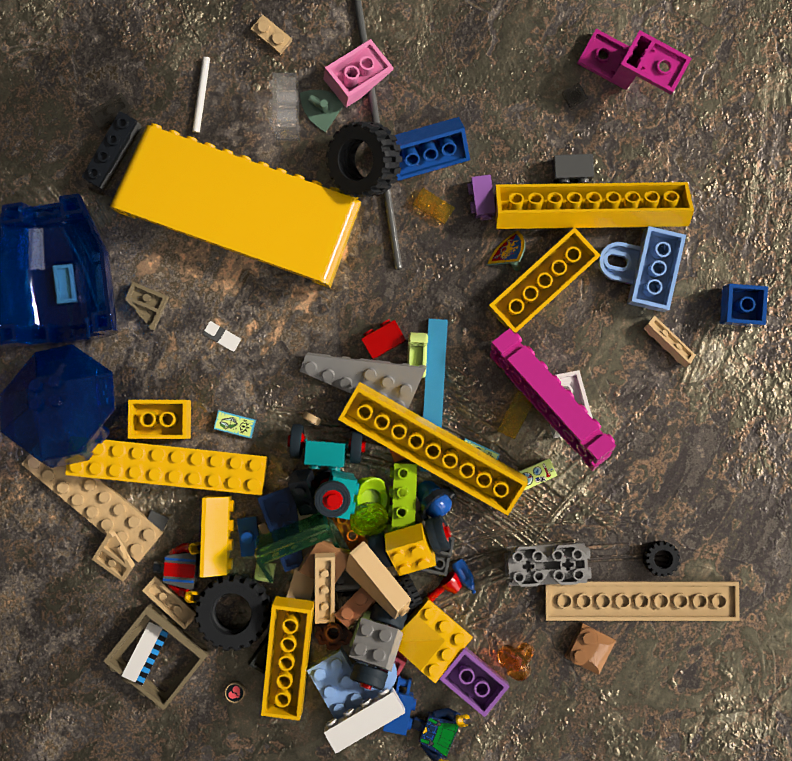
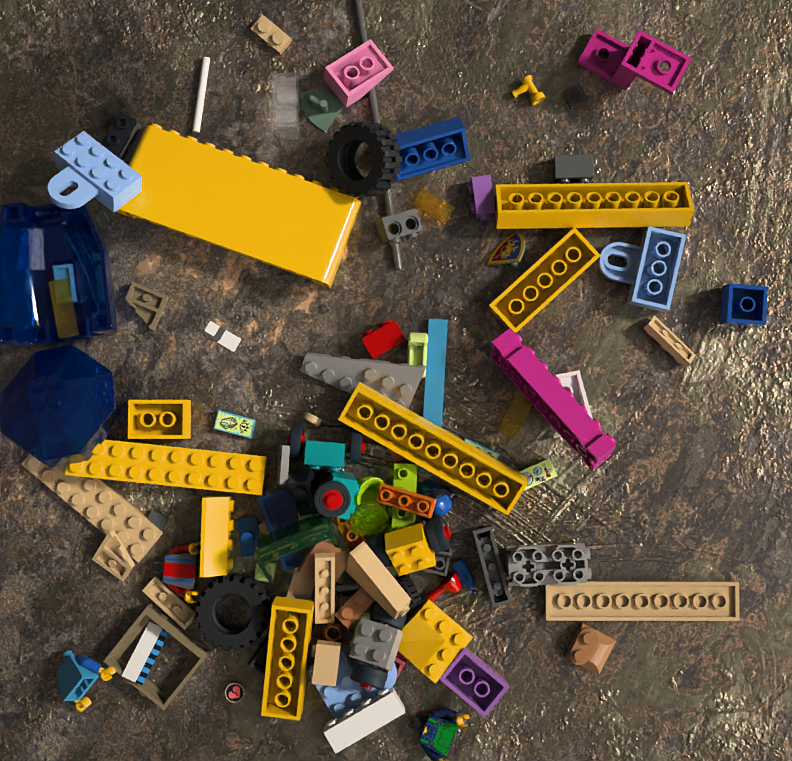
blue brick [383,676,417,736] -> none
clear orange tile [497,642,534,681] -> none
black tyre [643,540,681,577] -> none
none -> light blue brick [48,131,142,212]
none -> clear yellow tile [49,278,79,339]
none -> dark azure torso [56,650,116,711]
none -> light grey tile [275,444,290,485]
none -> tan brick [309,640,341,687]
none -> orange tile [375,483,437,518]
none -> dark grey brick [376,208,423,245]
none -> dark grey piece [471,524,512,608]
none -> yellow piece [511,75,546,105]

